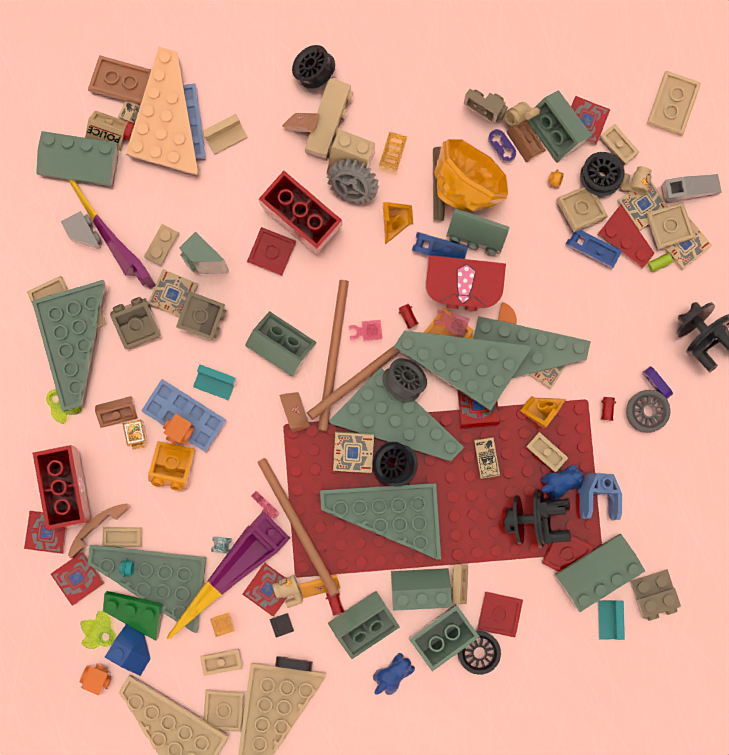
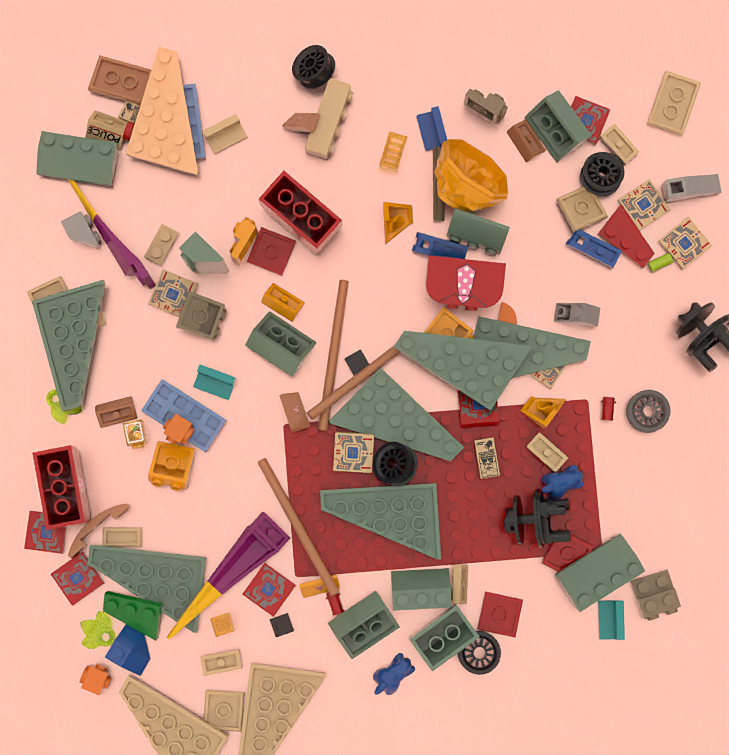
dark tan plate [110,297,161,350] -> none
teal plate [119,558,134,577] -> none
clear light blue wheel [211,536,232,553] -> none
clear pink plate [251,491,280,519] -> none
tan piece [272,575,303,608] -> none
black beam [275,656,313,672] -> none
tan slope [326,129,375,175] -> none
light grey gear [327,158,379,205] -> none
clear pink plate [349,320,383,341] -> none
dark grey wheel [383,358,427,402] -> none
red pin [398,303,419,329] -> none
clear pink plate [433,310,470,338] -> none
dark purple beam [488,129,516,163] -> none
tan piece [504,101,540,126] -> none
light orange plate [548,169,564,187] -> none
medium blue piece [578,473,622,520] -> none
tan piece [620,166,652,194] -> none
dark purple beam [643,366,673,399] -> none
tan tile [646,202,695,250] -> none
none -> light orange plate [229,217,258,265]
none -> light orange slope [261,283,305,322]
none -> black tile [344,349,369,376]
none -> blue panel [416,106,447,151]
none -> light grey slope [554,303,601,326]

